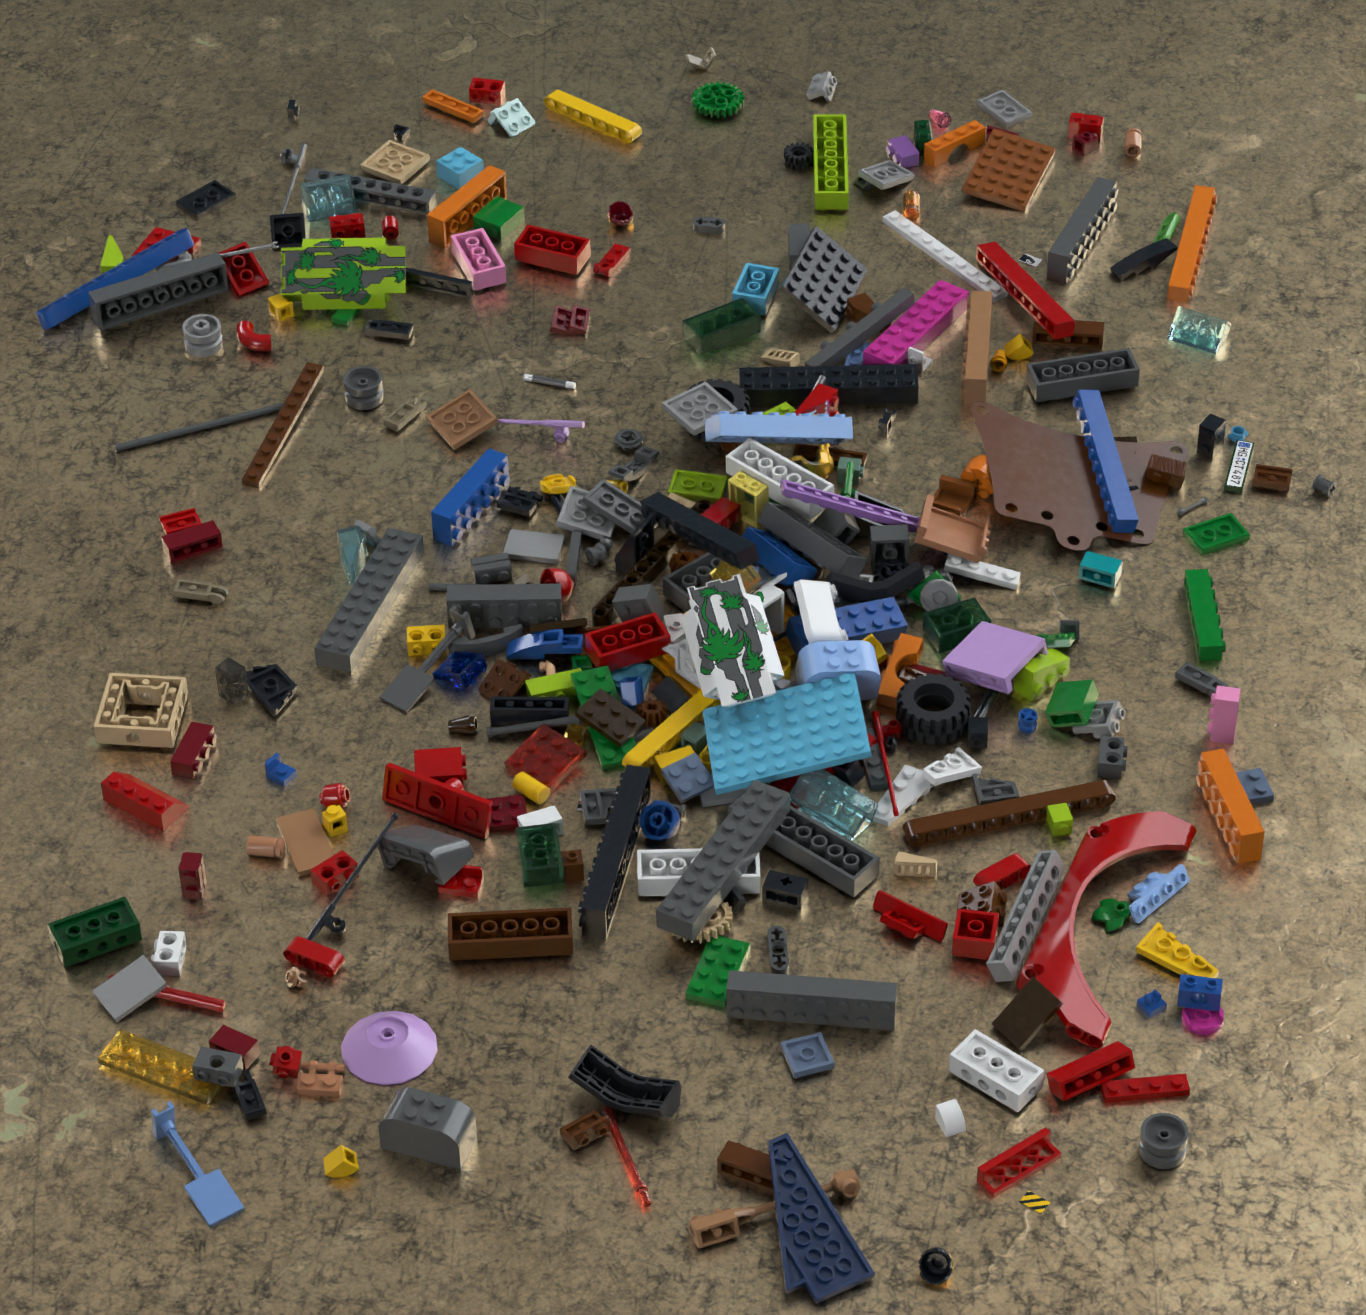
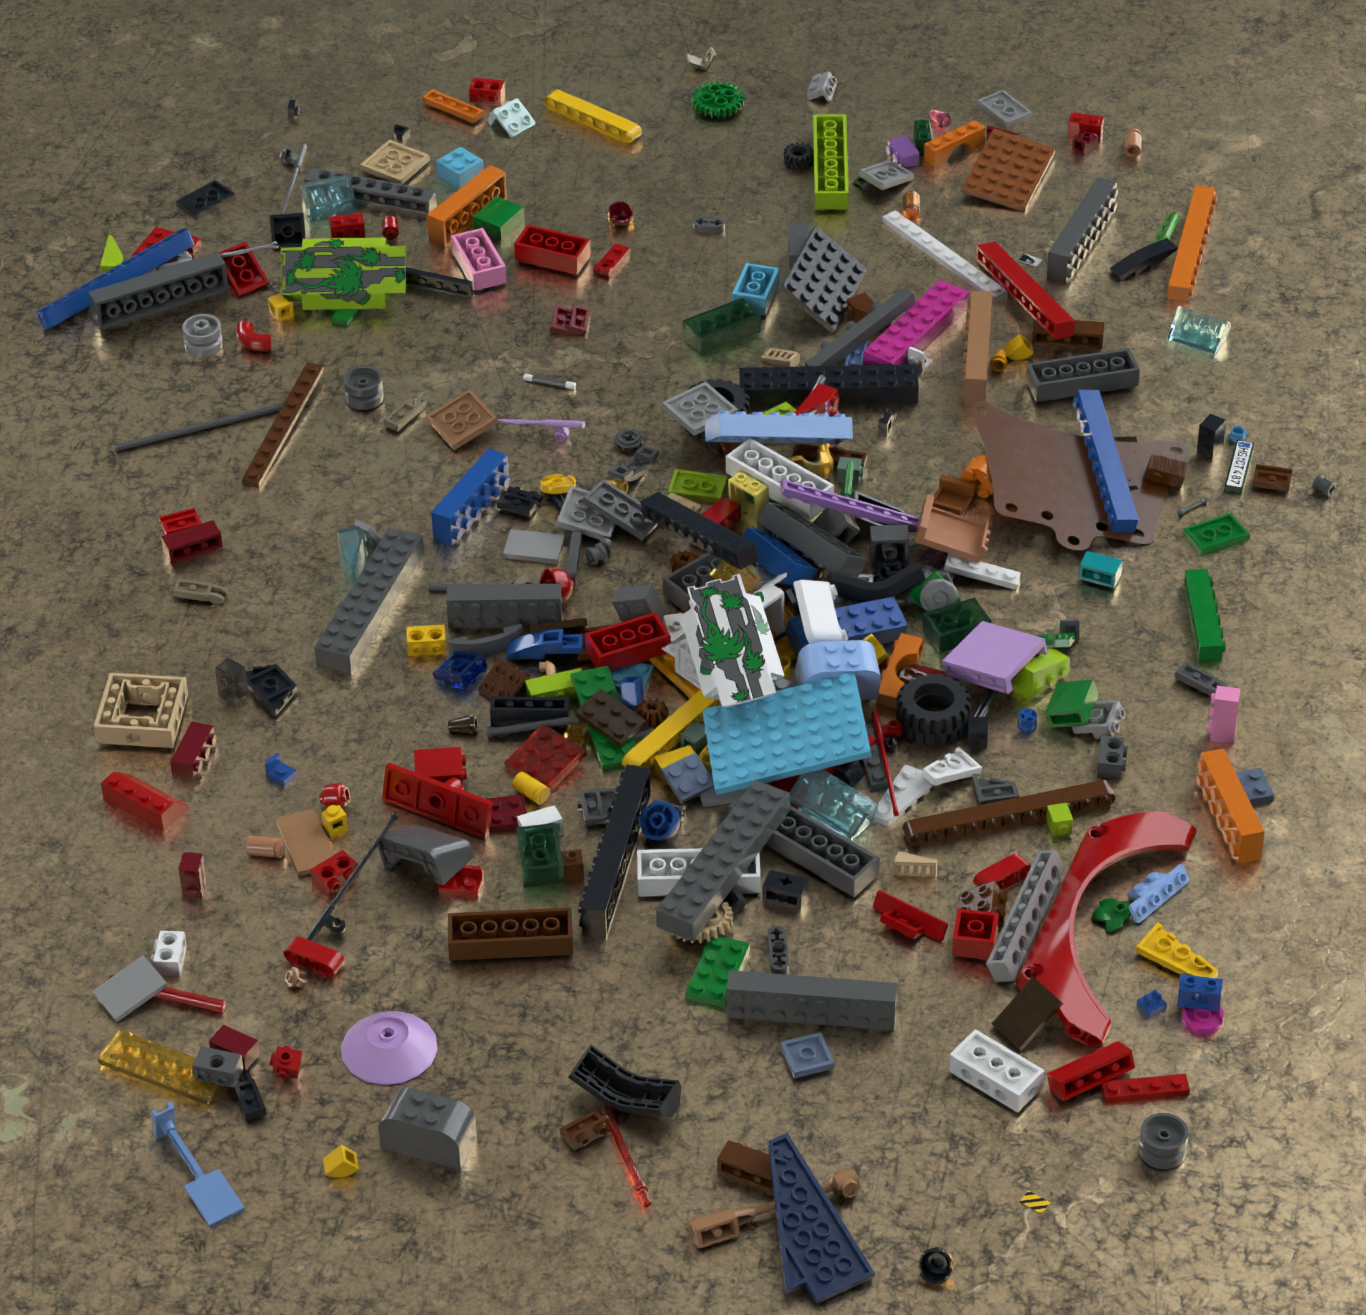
dark green brick [48,897,142,968] -> none
nougat plate [297,1060,345,1097] -> none
black hinge [362,319,414,340] -> none
dark grey piece [380,605,476,713] -> none
dark grey brick [470,553,512,584] -> none
green plate [571,655,593,671] -> none
dark brown beam [592,500,712,627] -> none
black slope [614,514,654,575] -> none
black brick [651,676,690,714] -> none
white brick [935,1099,966,1137] -> none
red fence [977,1127,1061,1198] -> none

